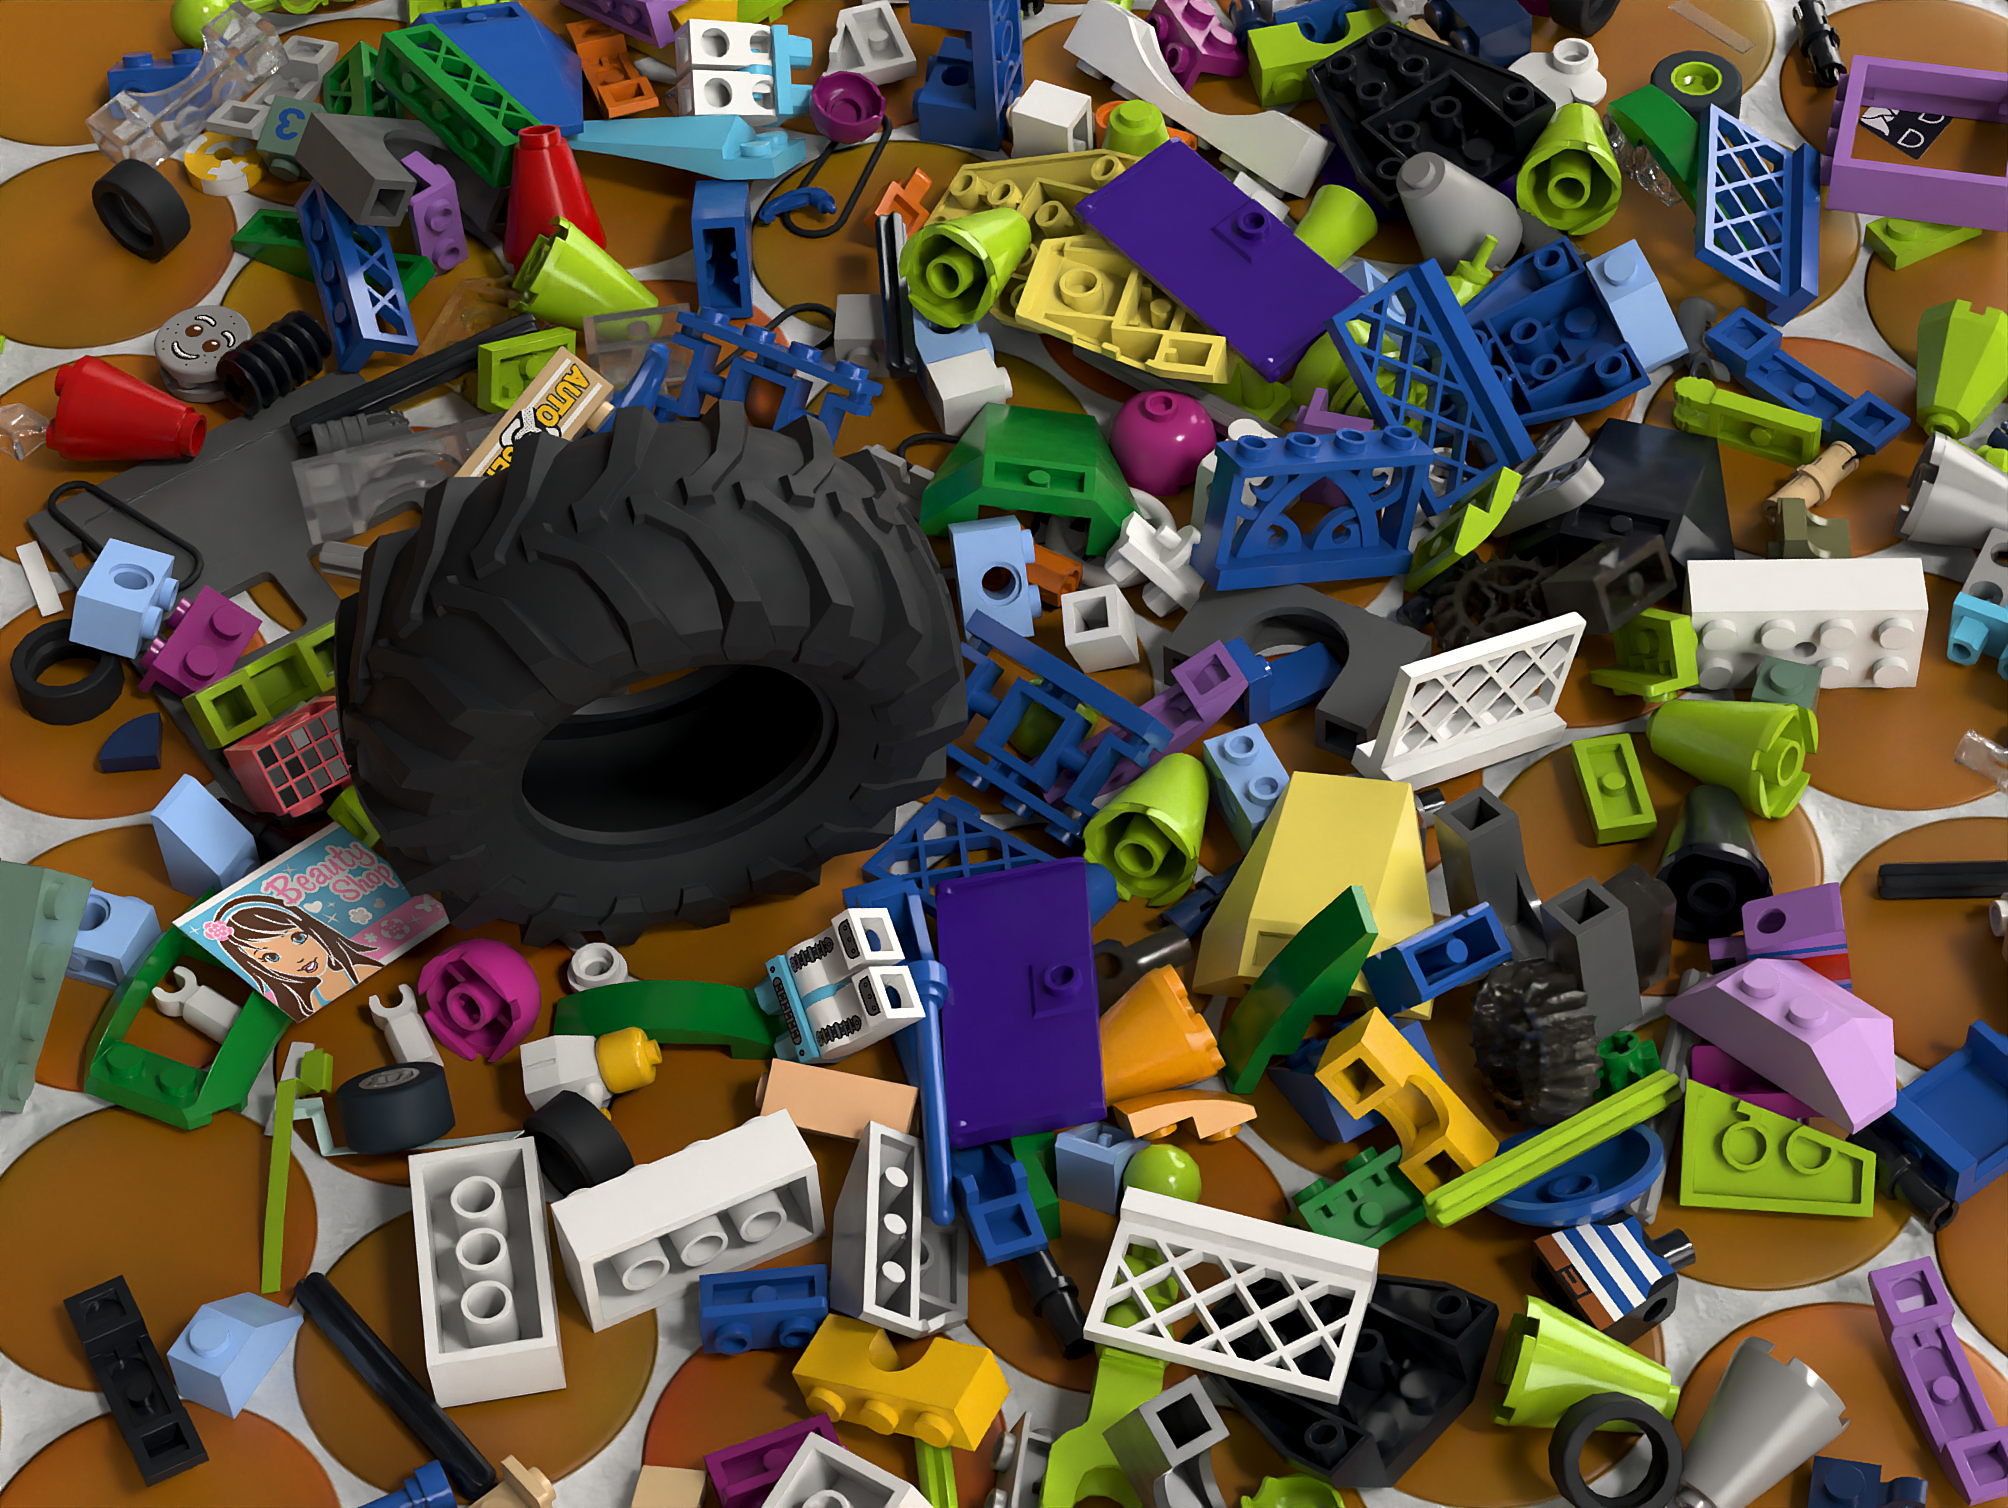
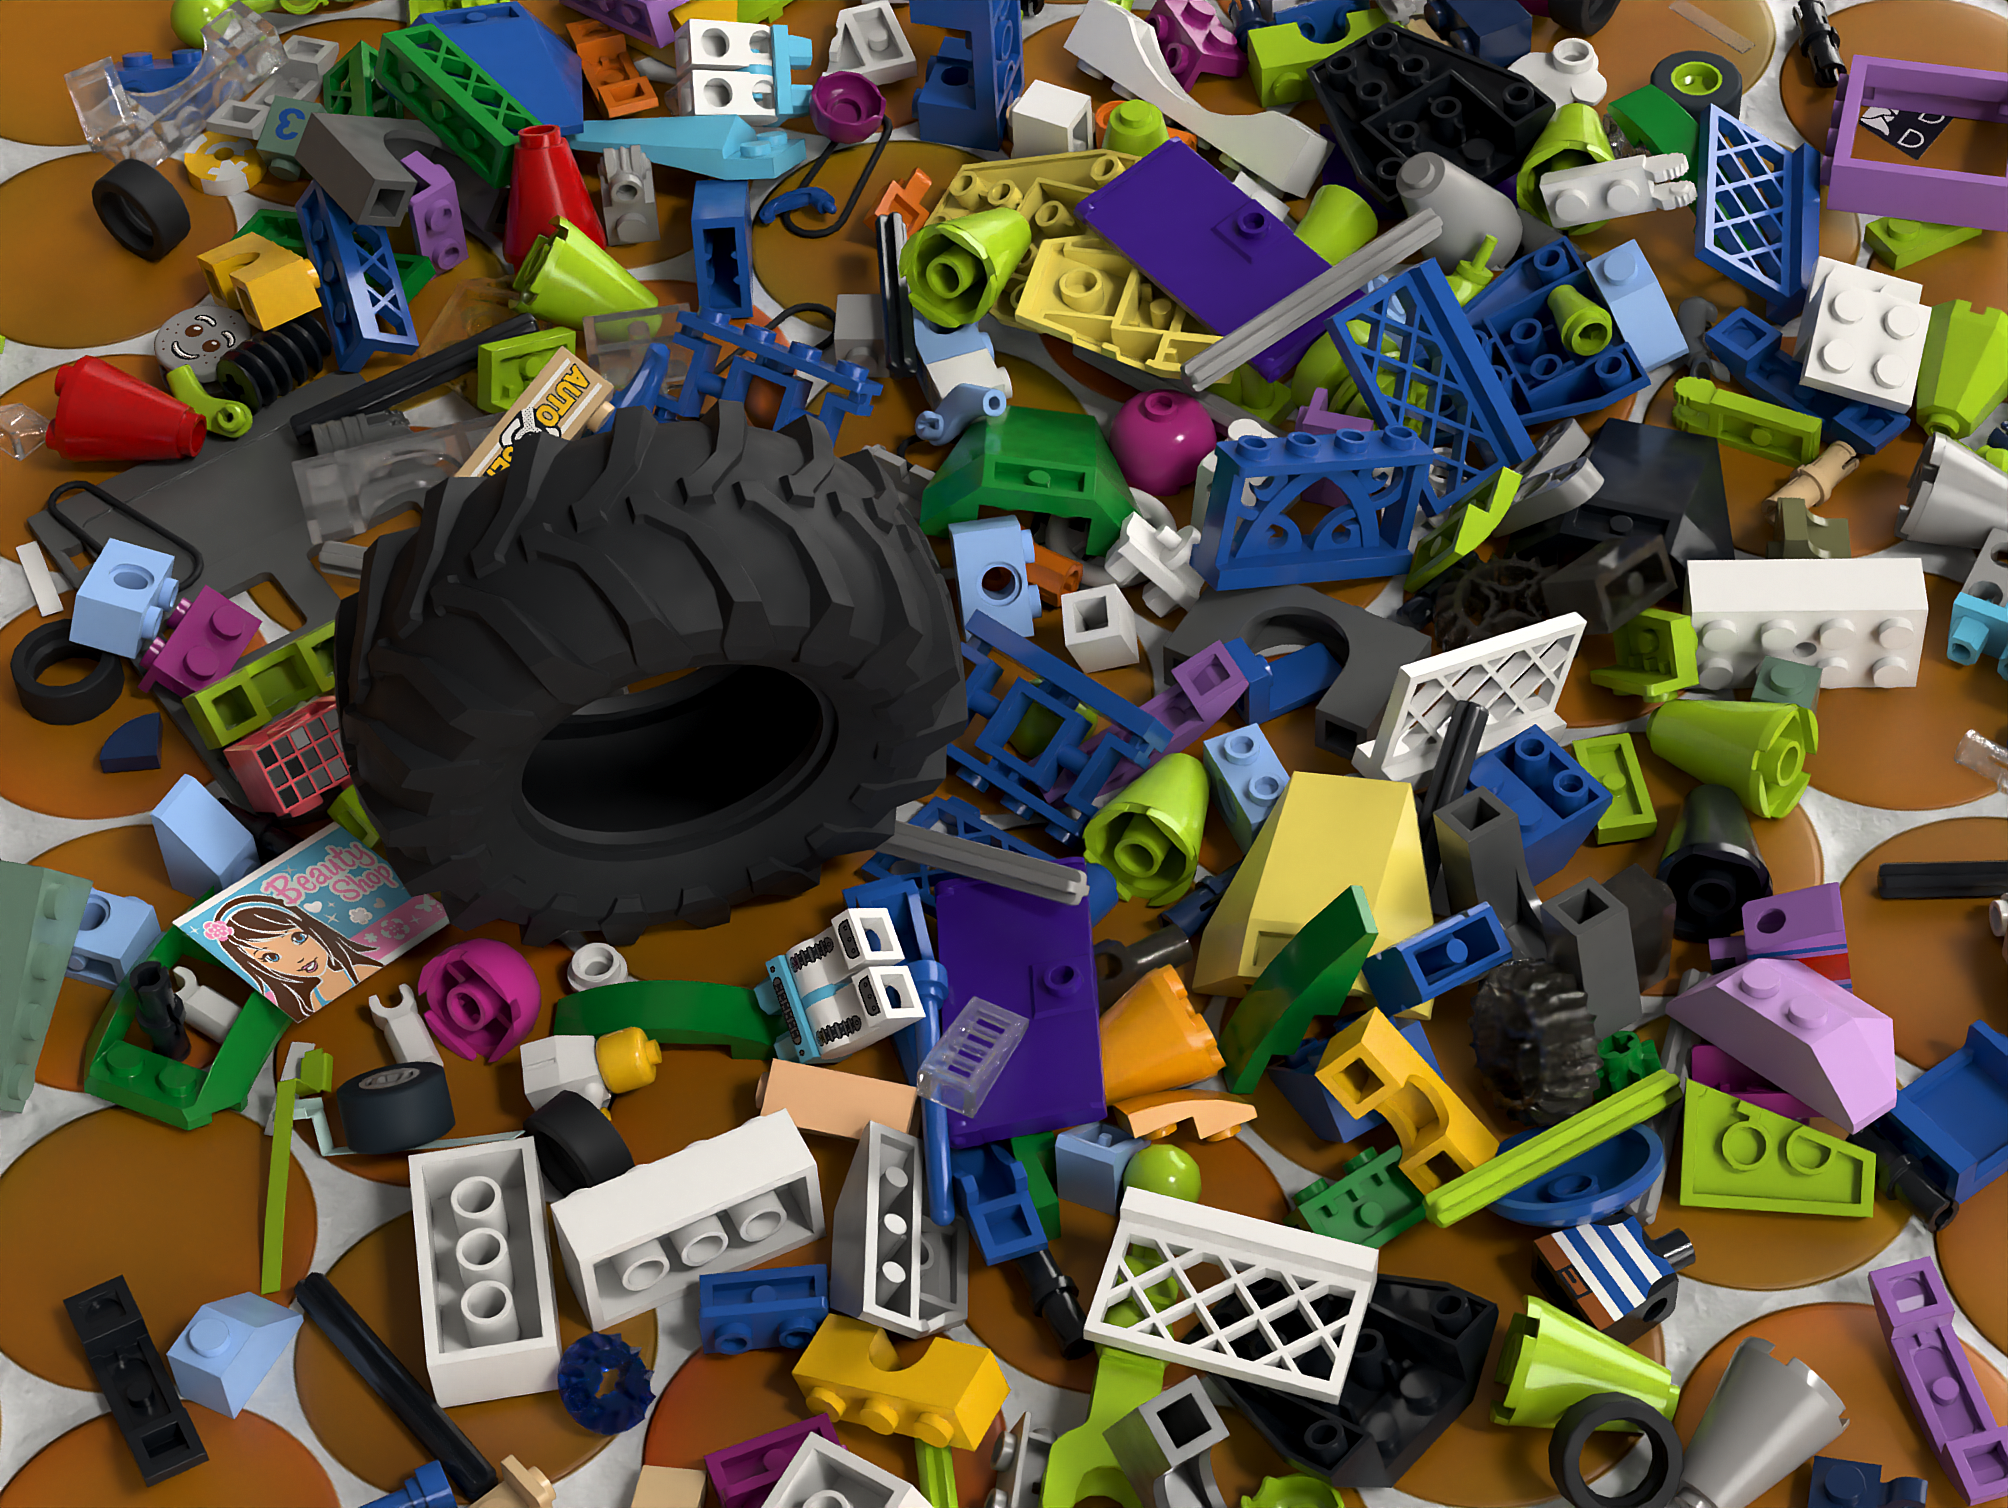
none -> clear tile [64,56,141,153]
none -> black pin [129,961,192,1062]
none -> lime arm [166,364,253,438]
none -> yellow arch [196,232,321,332]
none -> clear blue gear [557,1331,656,1435]
none -> light grey brick [597,144,660,246]
none -> light grey axle [871,820,1090,906]
none -> light blue arm [915,383,1006,446]
none -> clear slope [917,996,1029,1119]
none -> light grey axle [1180,208,1443,392]
none -> black axle [1418,700,1489,897]
none -> blue slope [1463,724,1613,887]
none -> white hinge [1539,152,1697,229]
none -> lime cone [1547,285,1612,356]
none -> white bracket [1792,256,1932,414]

